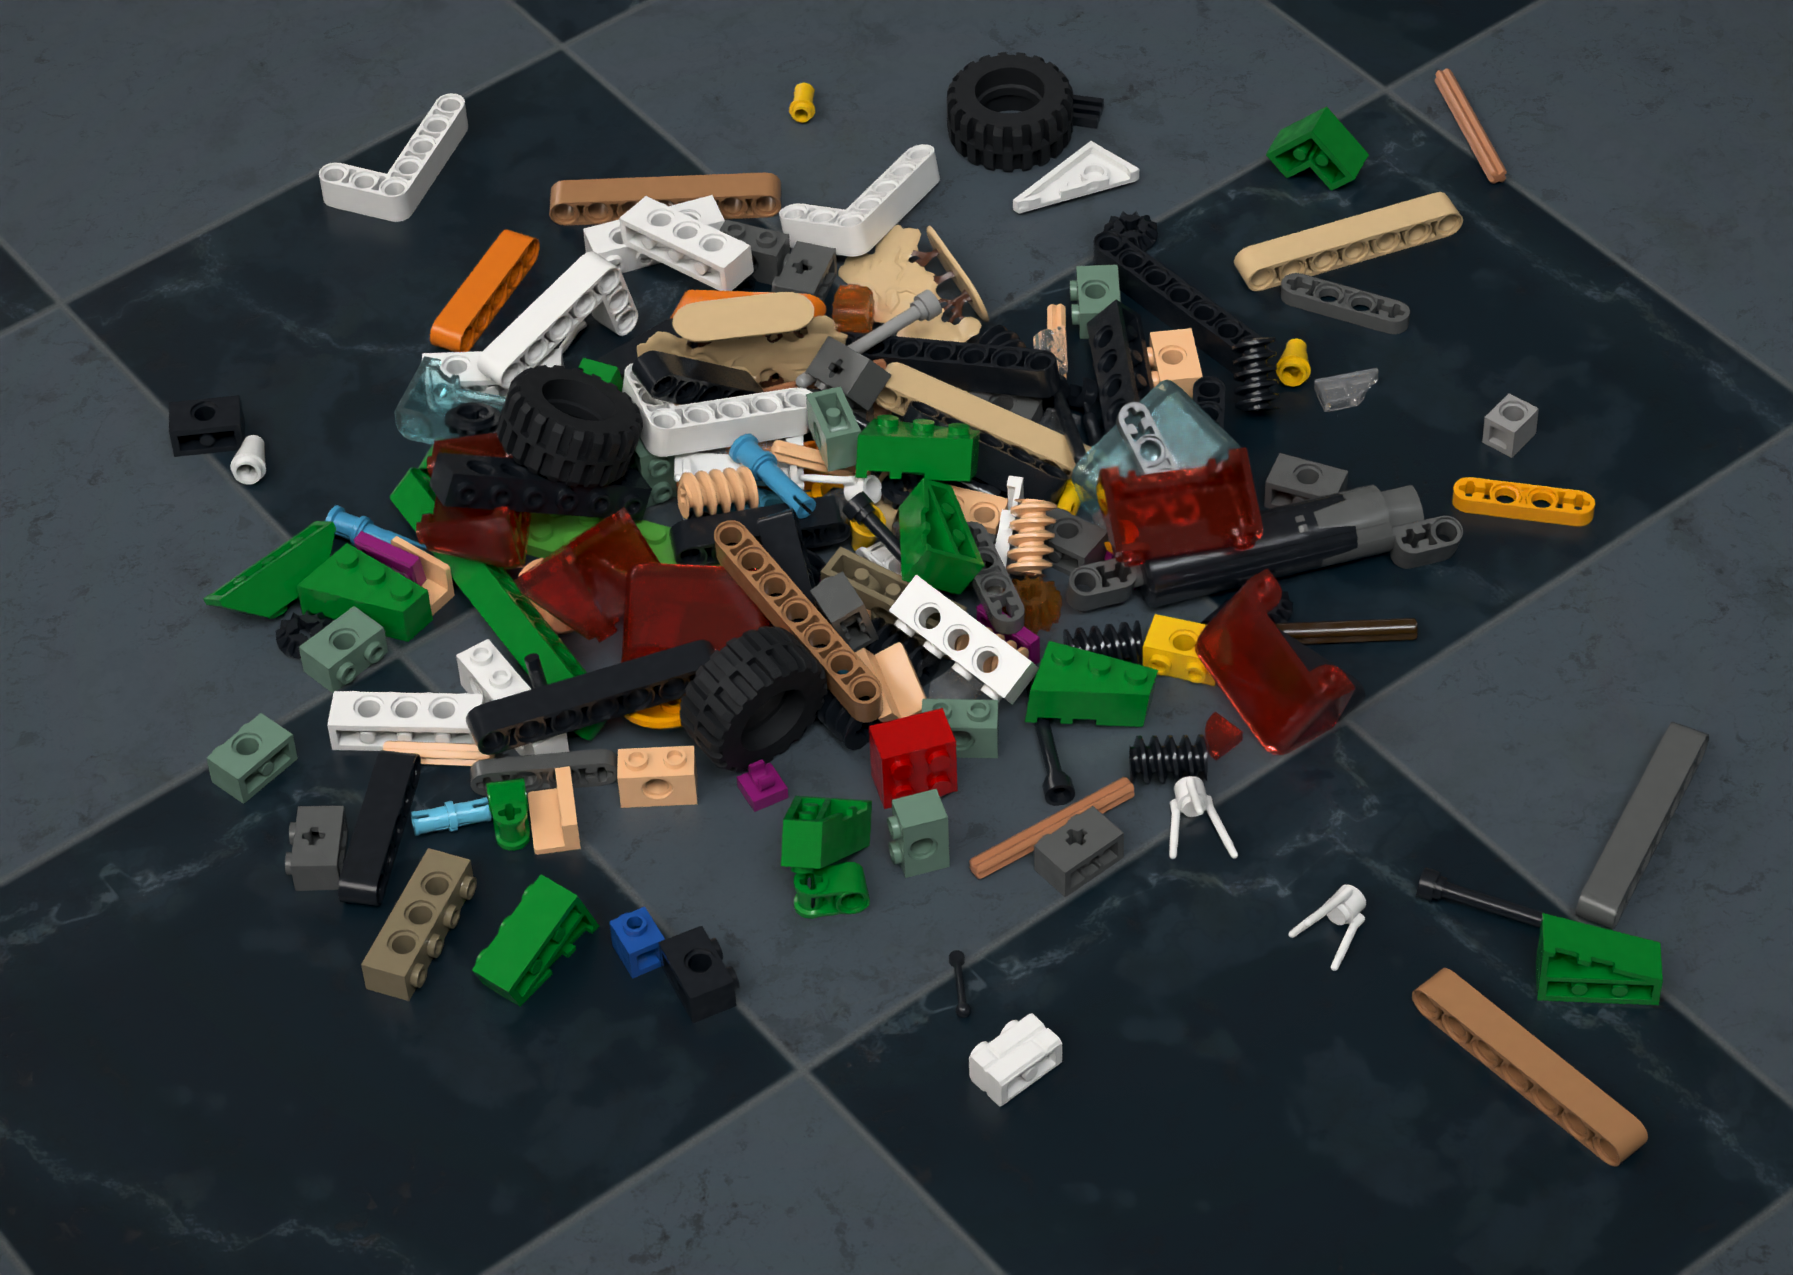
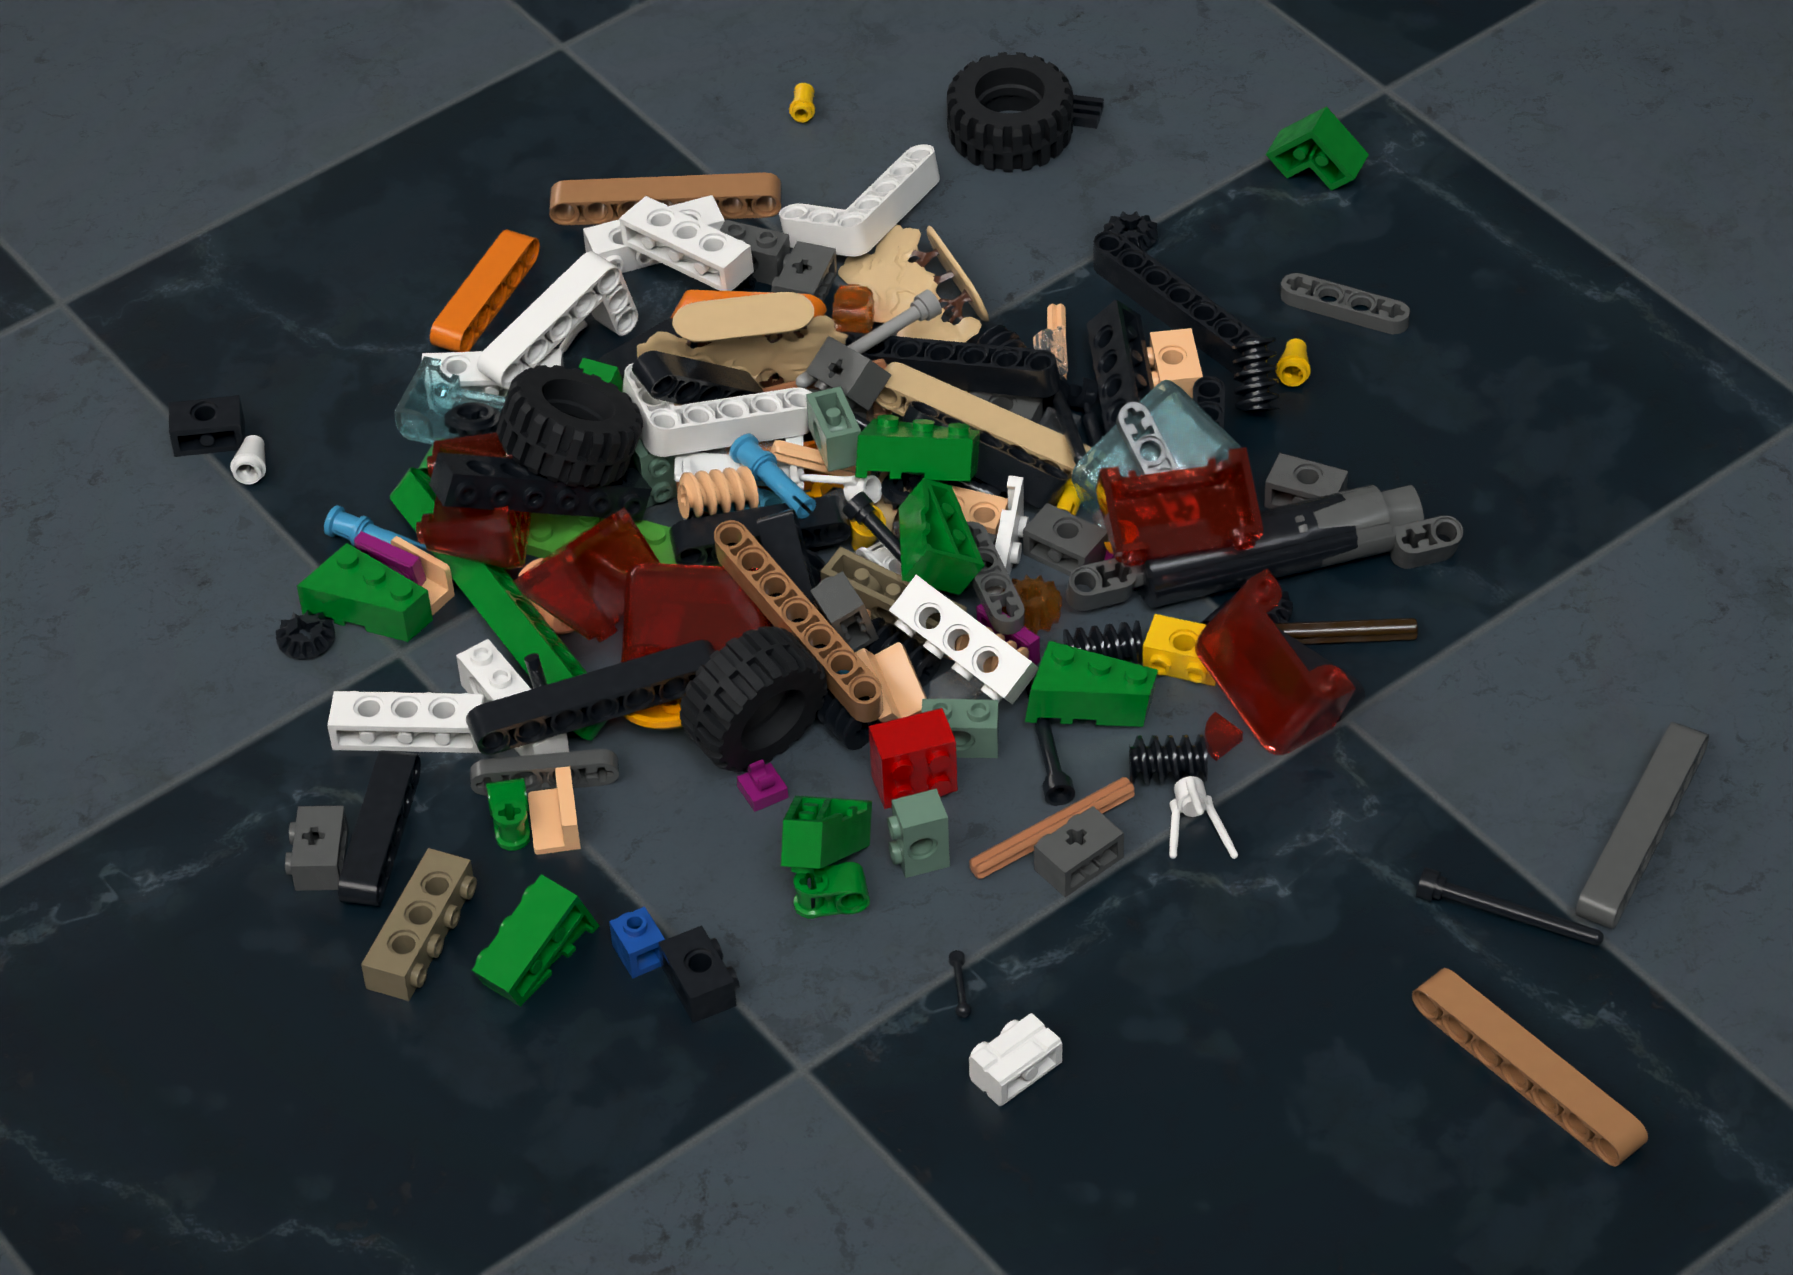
green wedge [203,521,336,619] -> none
sand green brick [206,713,298,804] -> none
sand green brick [299,606,388,693] -> none
white beam [319,93,468,222] -> none
light nougat axle [382,741,495,766] -> none
medium azure pin [411,797,491,836] -> none
light nougat brick [617,746,697,808] -> none
light nougat piece [1006,499,1057,577] -> none
white wing [1013,141,1139,214] -> none
sand green brick [1070,265,1121,339] -> none
tan beam [1234,192,1463,291] -> none
white plant [1289,885,1366,971] -> none
clear tile [1314,368,1379,412] -> none
nougat axle [1435,68,1507,184] -> none
light orange beam [1452,477,1595,526] -> none
light grey brick [1482,394,1539,458] -> none
green wedge [1536,913,1663,1005] -> none

